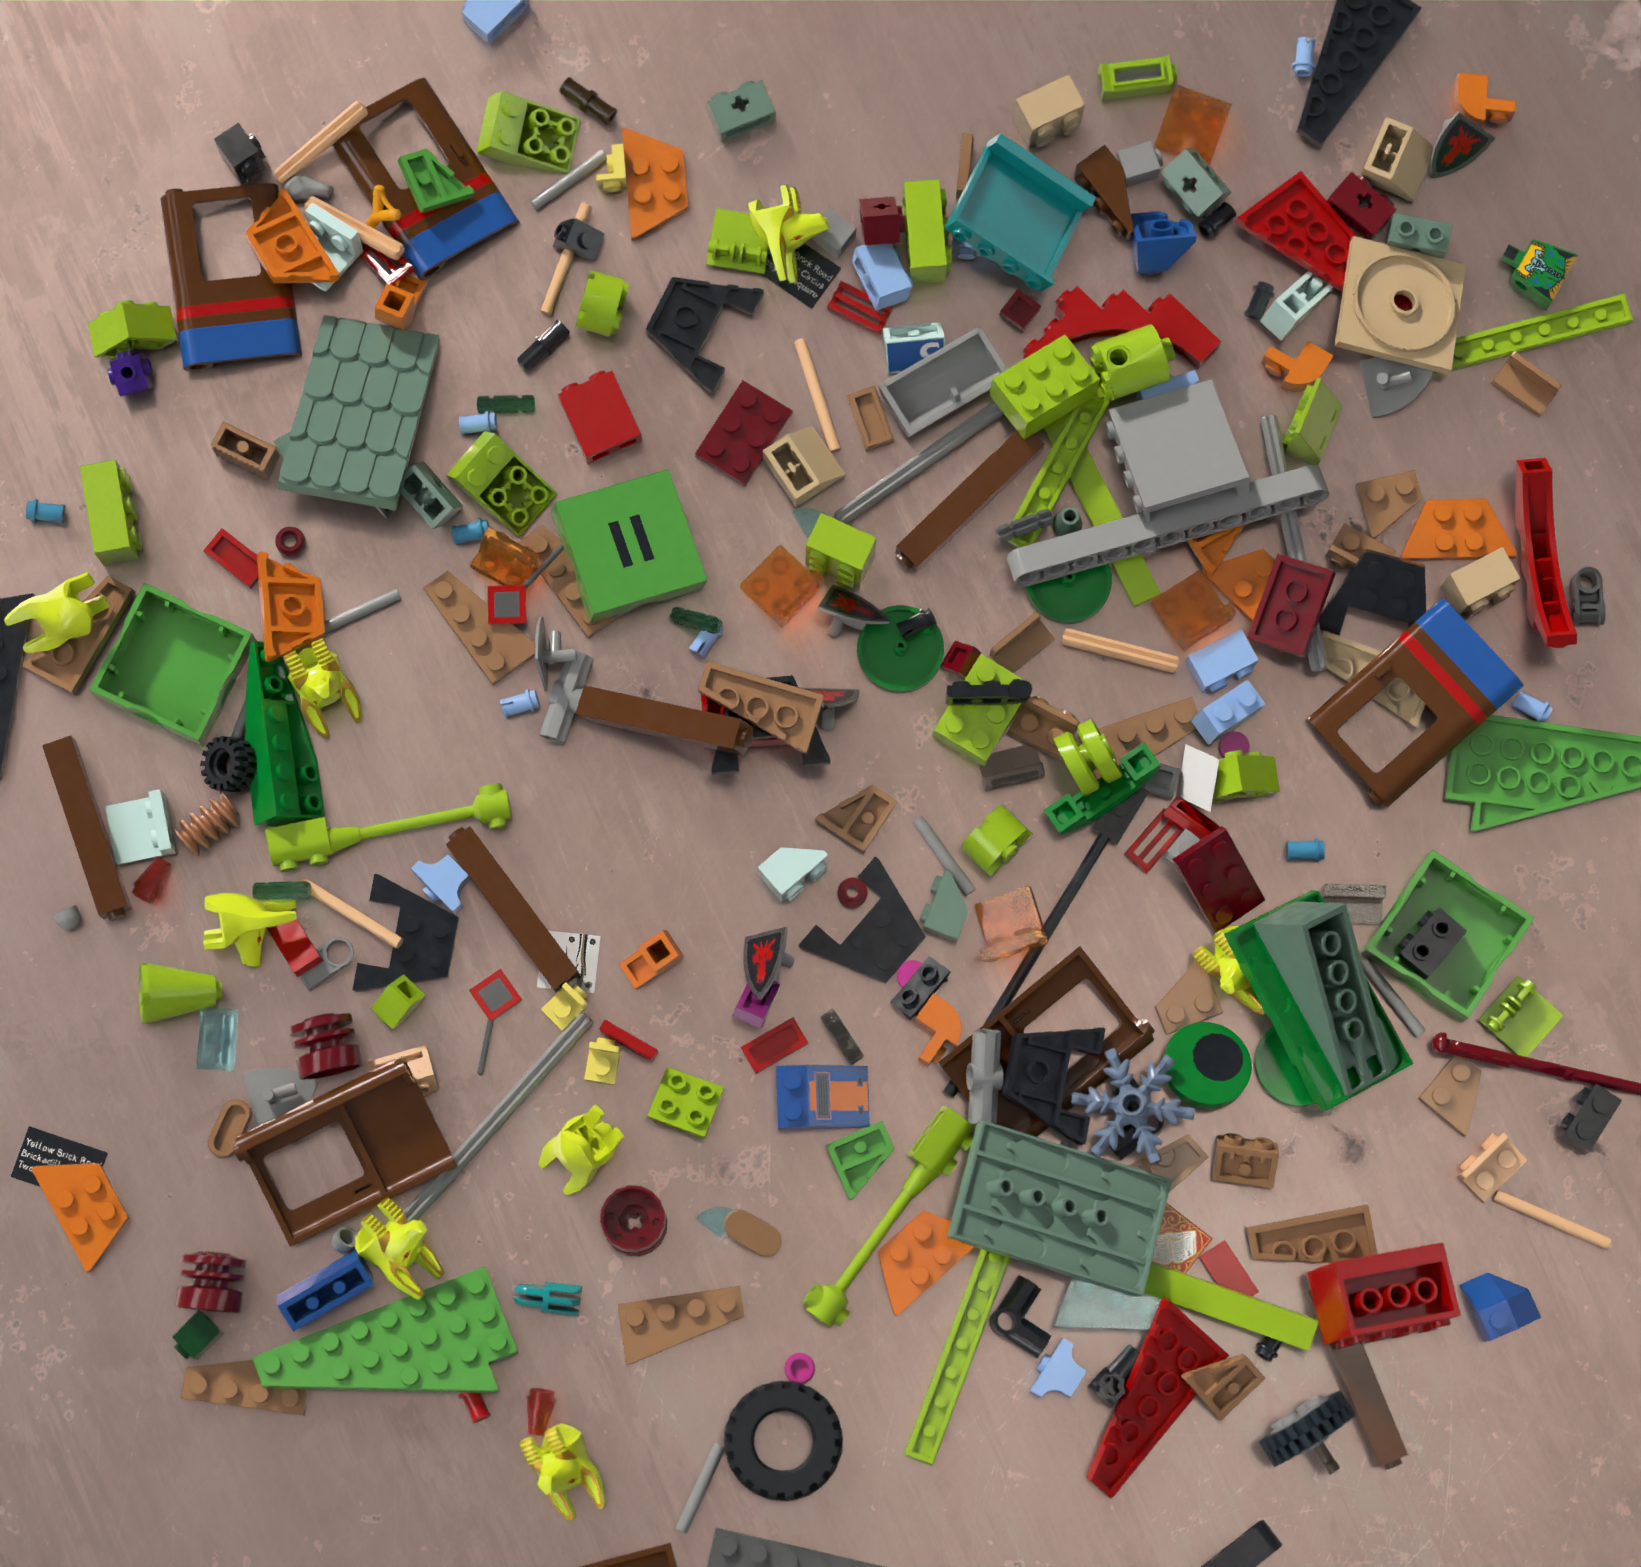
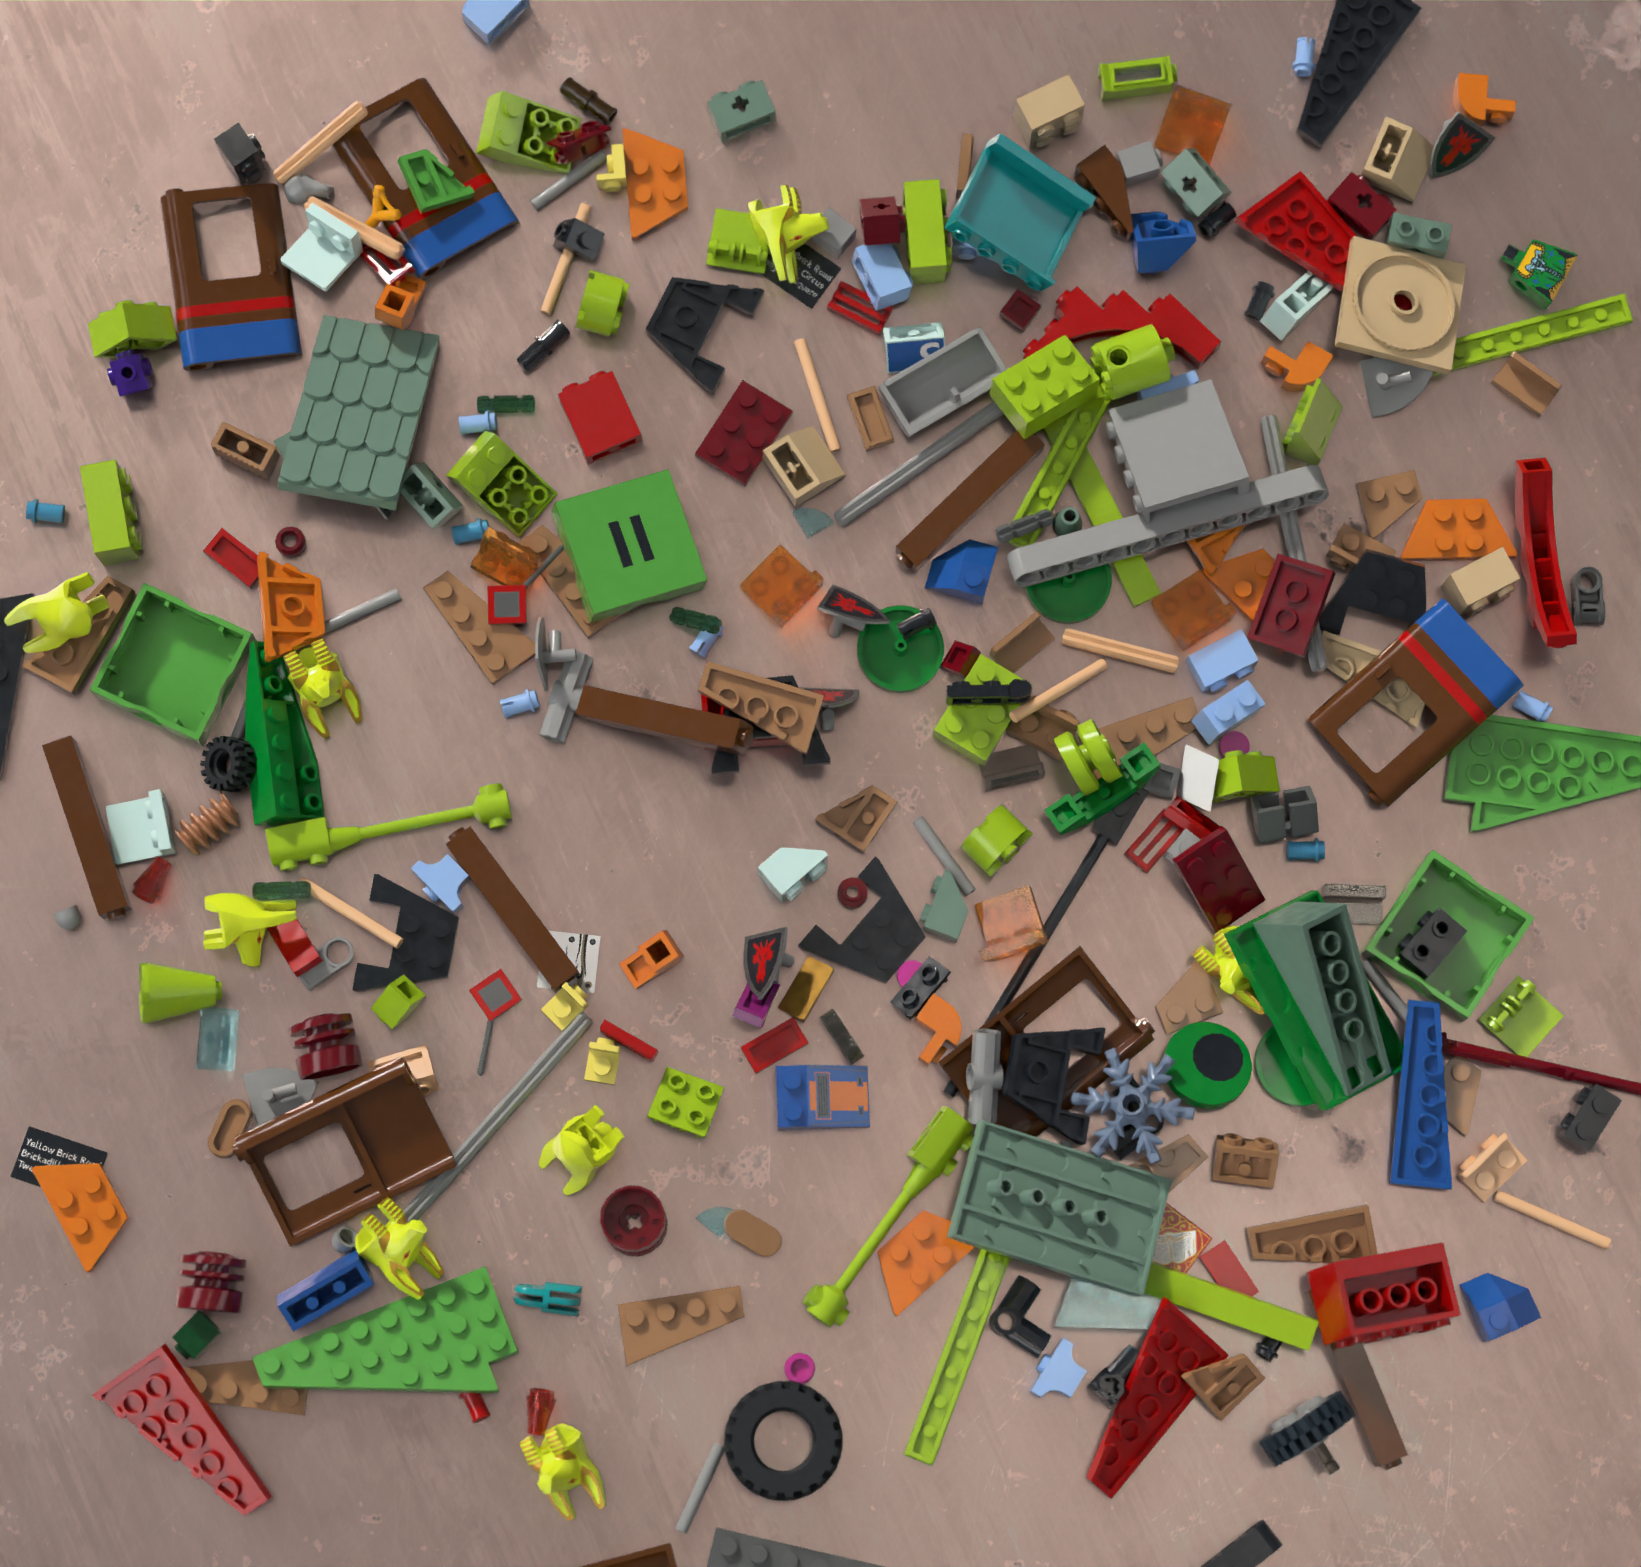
orange wing [245,188,340,284] -> none
lime brick [805,513,876,590] -> none
bright green wing [826,1121,894,1200] -> none
none -> wing [92,1343,272,1516]
none -> dark red hinge [547,121,611,165]
none -> pearl gold slope [778,956,835,1023]
none -> blue slope [925,539,998,604]
none -> light nougat bar [1009,659,1107,723]
none -> dark grey piece [1251,786,1319,843]
none -> blue wing [1390,999,1452,1190]

